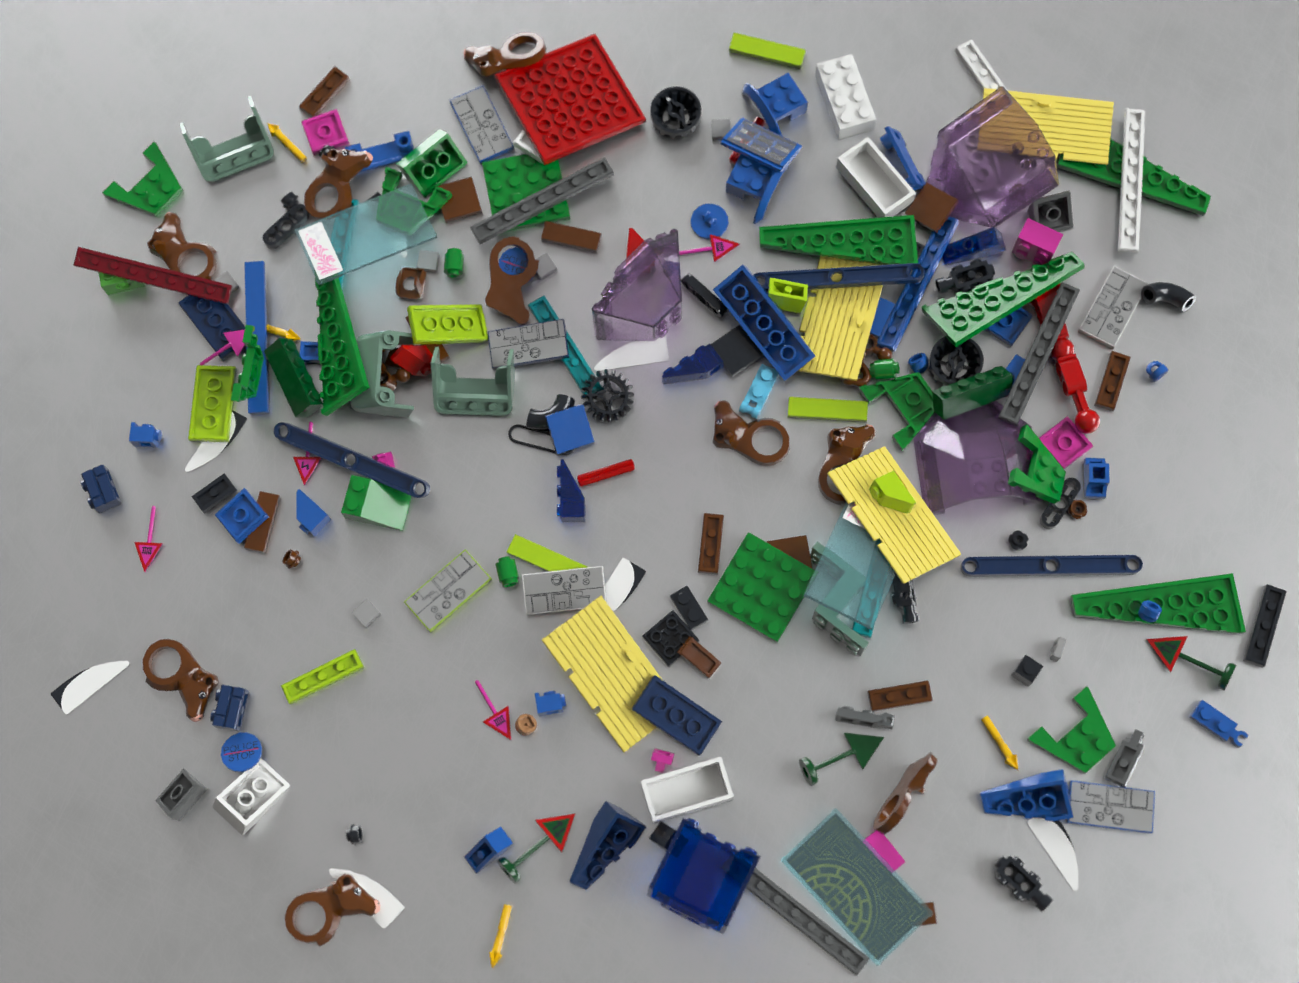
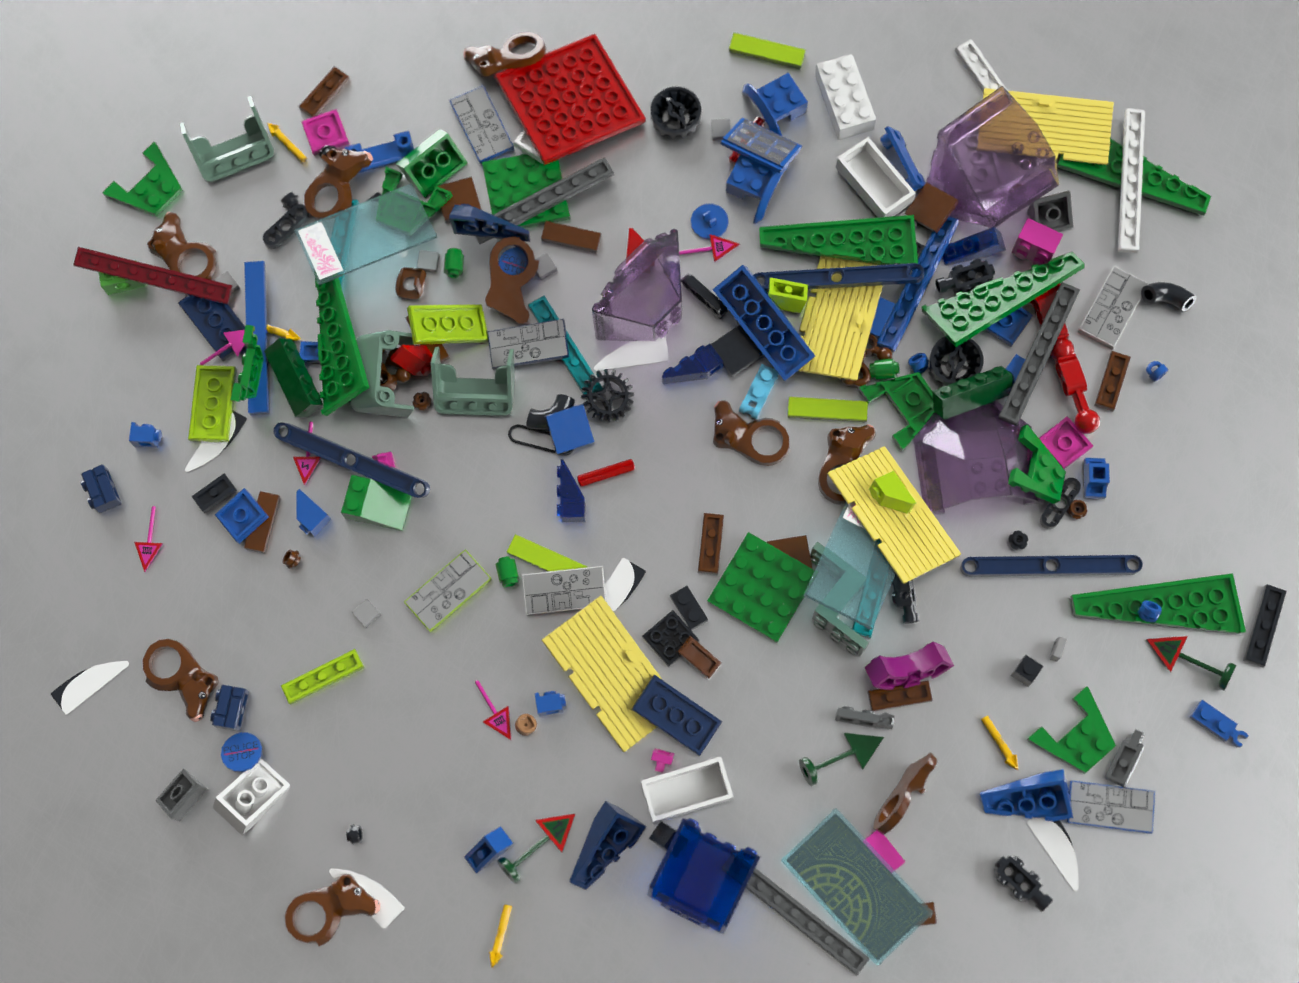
none -> reddish brown plate [412,392,432,410]
none -> dark blue wedge [449,204,531,242]
none -> magenta brick [864,641,955,690]

